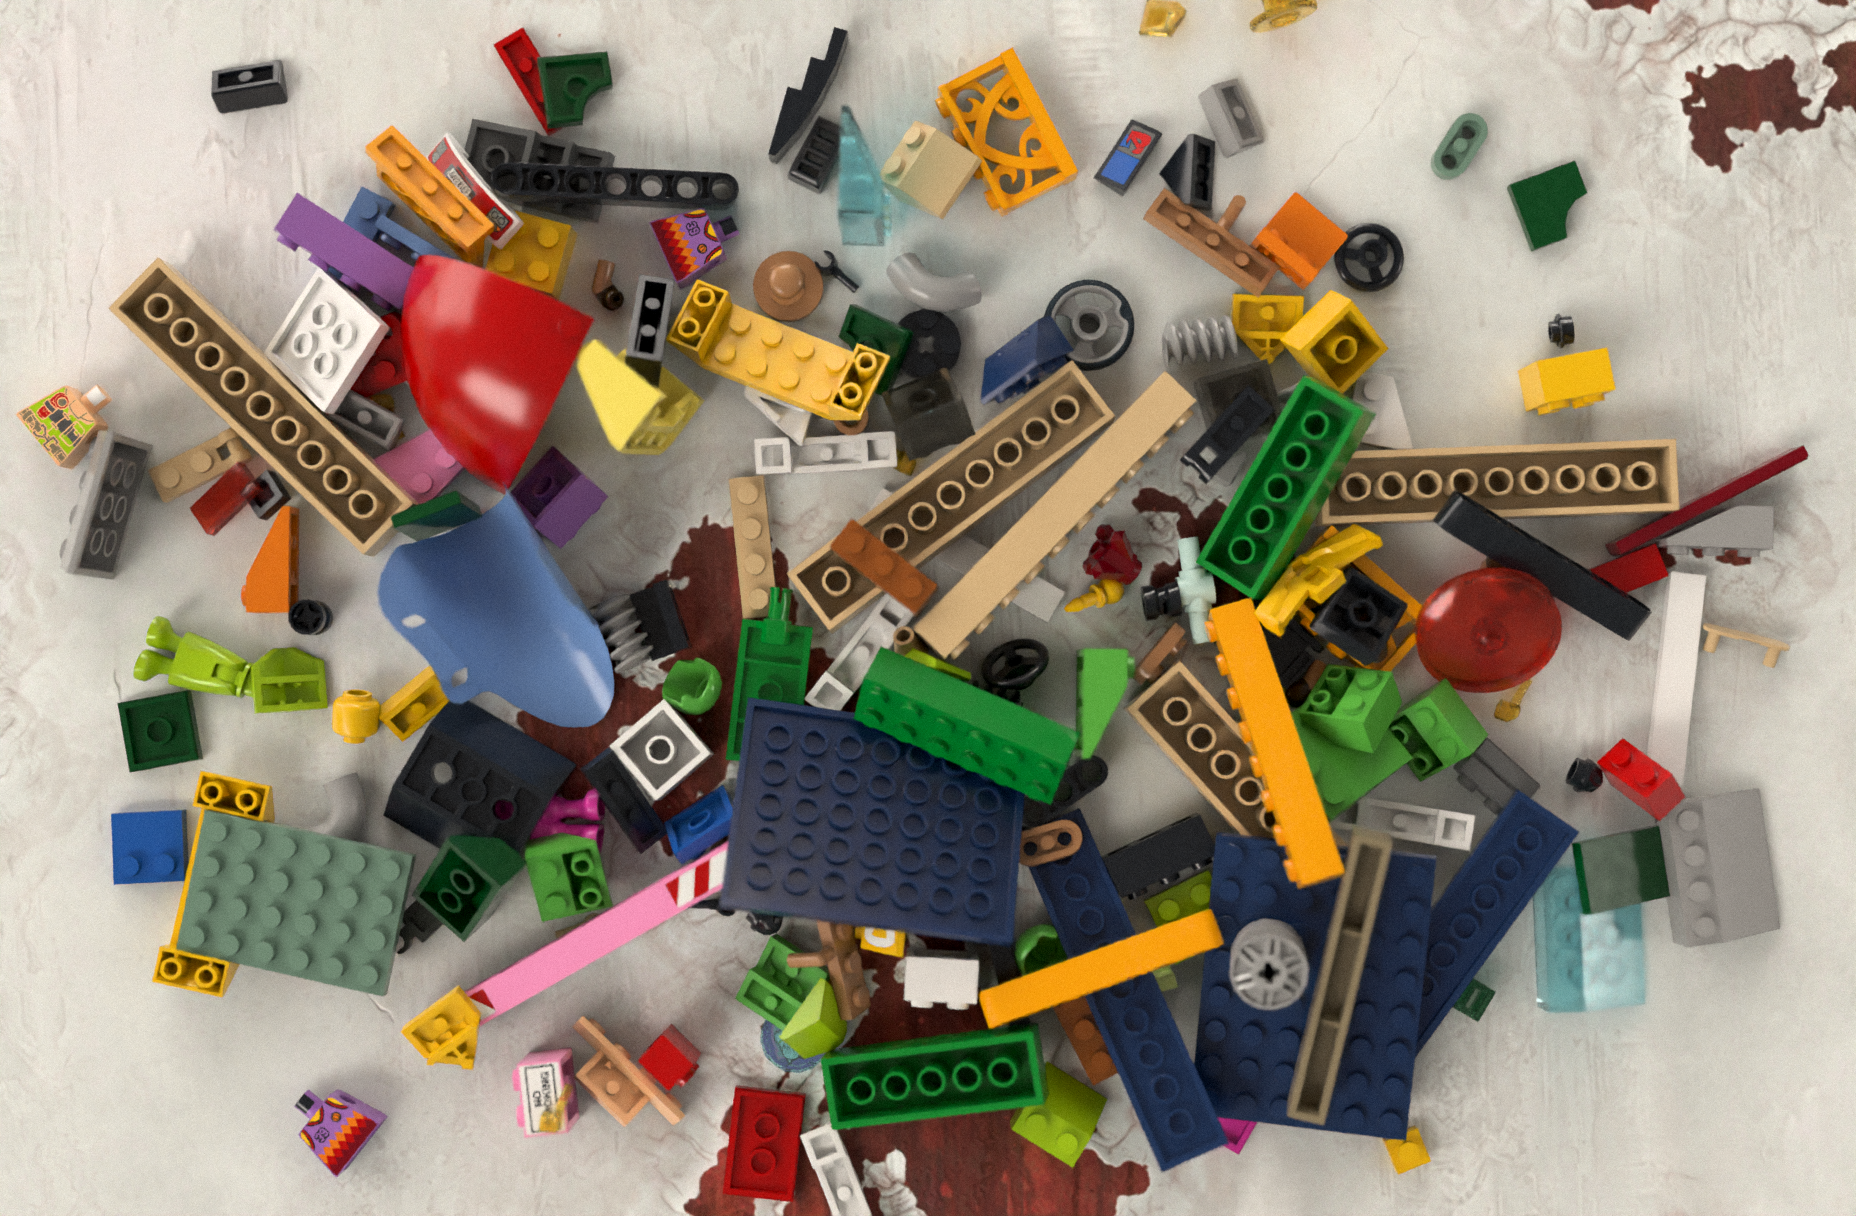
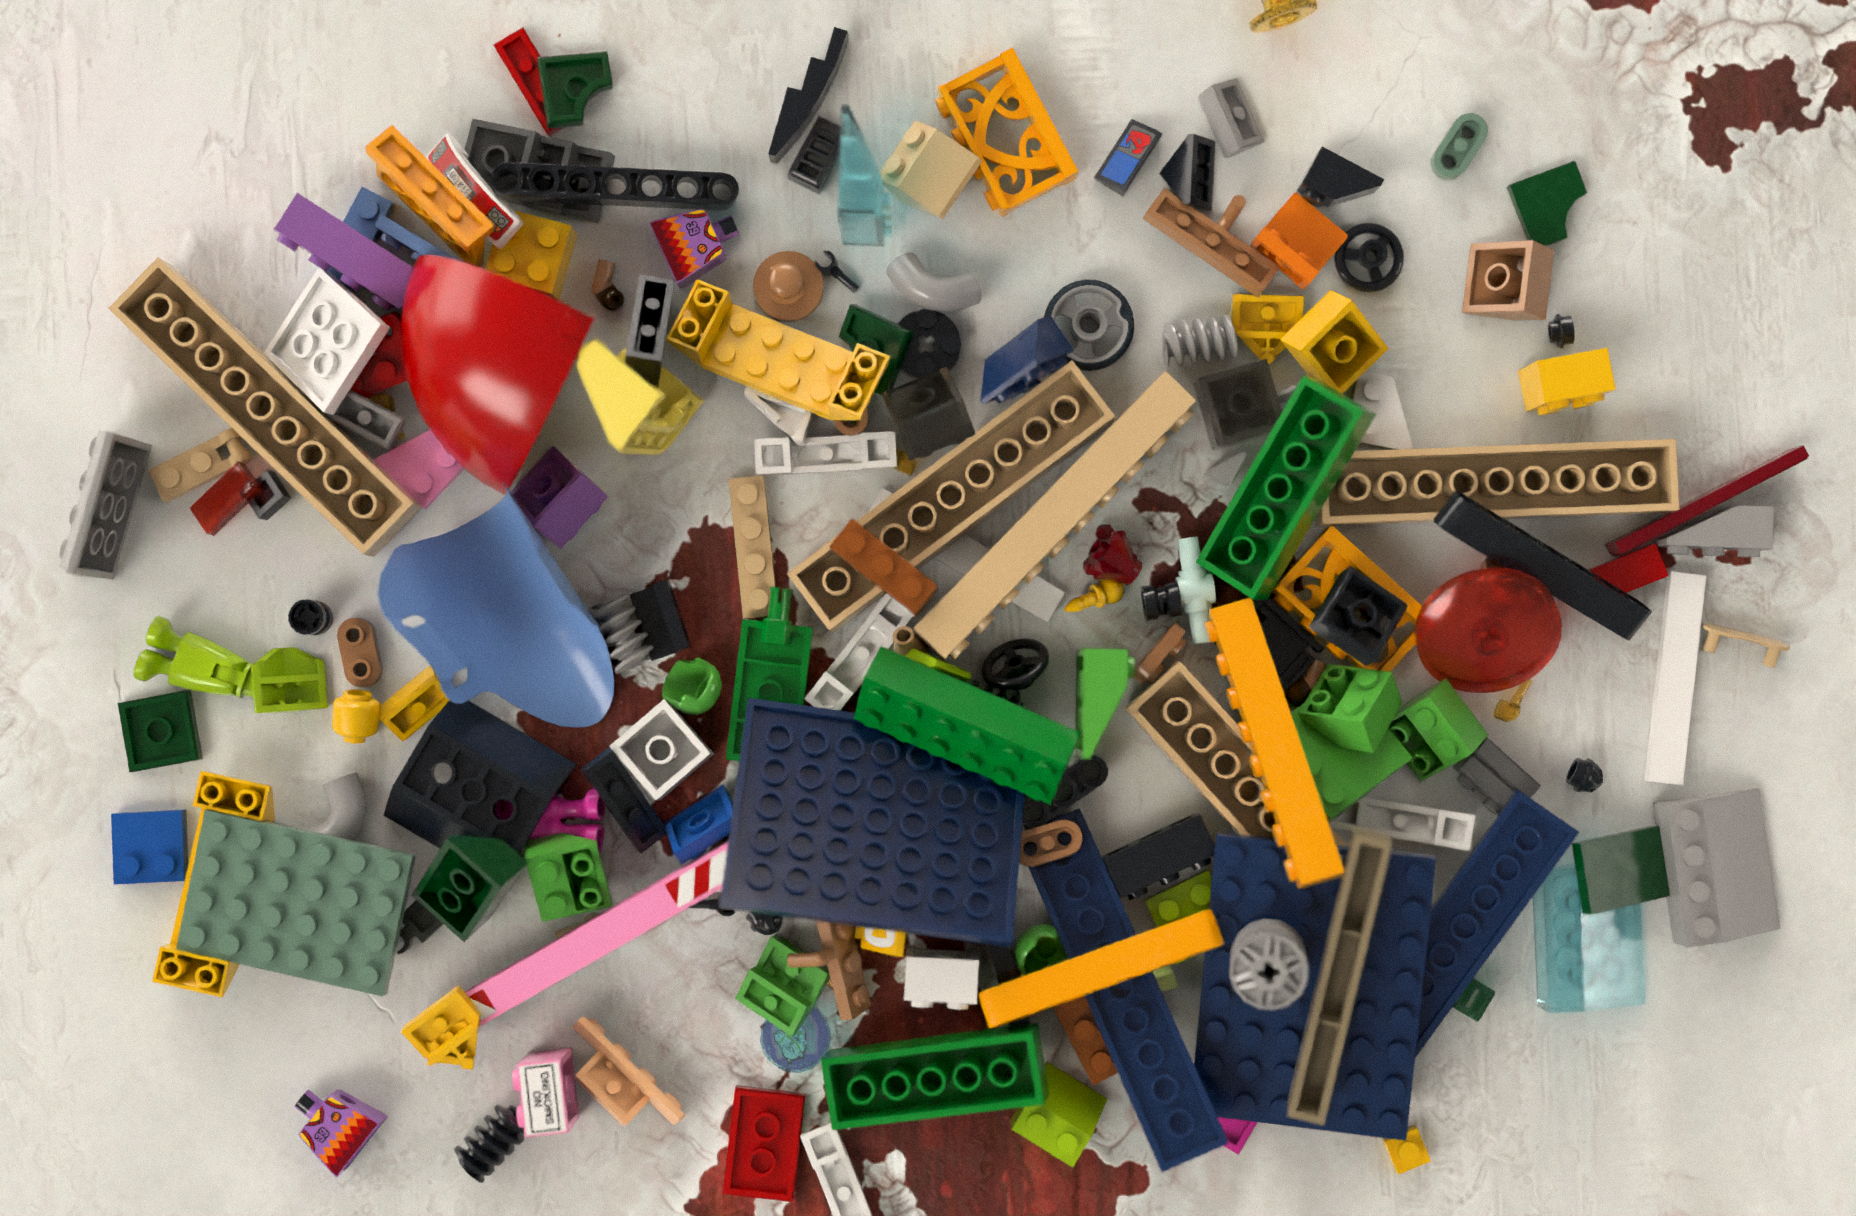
torso [16,385,112,469] -> none
black slope [211,60,288,114] -> none
orange slope [241,506,299,614] -> none
dark green tile [391,490,483,541] -> none
clear yellow hand [539,1083,574,1133] -> none
red brick [638,1024,701,1091] -> none
lime slope [779,978,847,1059] -> none
clear yellow slope [1138,0,1187,37] -> none
black plate [1180,385,1275,484] -> none
yellow plate [1254,523,1383,637] -> none
red brick [1597,738,1685,821] -> none
none -> medium nougat plate [337,618,383,687]
none -> black piece [454,1104,525,1183]
none -> black slope [1297,146,1384,207]
none -> medium nougat slope [1462,240,1555,320]

